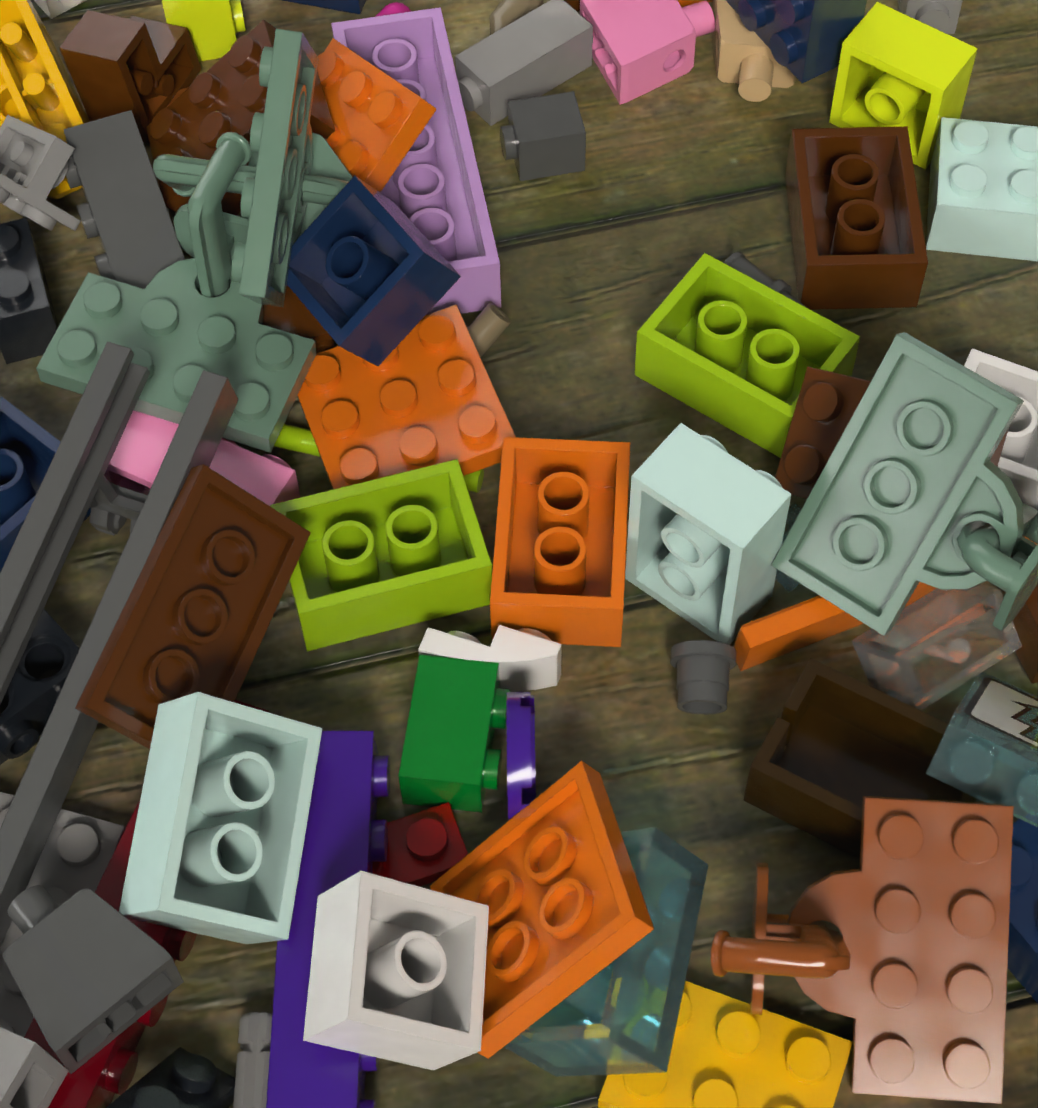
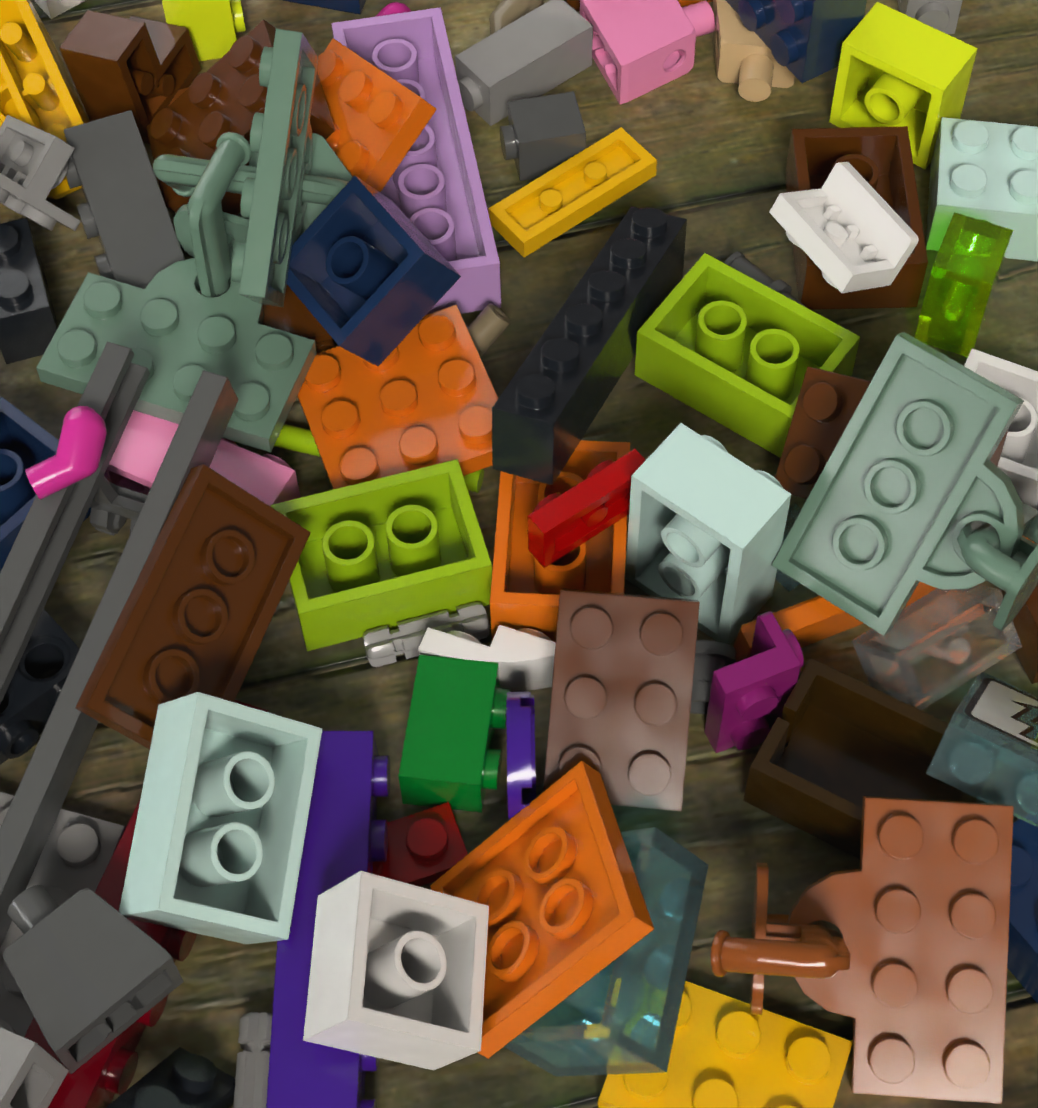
none -> dark pink arm [25,406,107,500]
none -> light grey axle [363,601,490,667]
none -> yellow plate [488,127,657,258]
none -> black brick [492,206,687,485]
none -> red plate [528,449,646,568]
none -> reddish brown brick [543,588,700,811]
none -> magenta bracket [704,611,804,754]
none -> white bracket [769,162,919,293]
none -> clear neon green brick [914,212,1013,357]

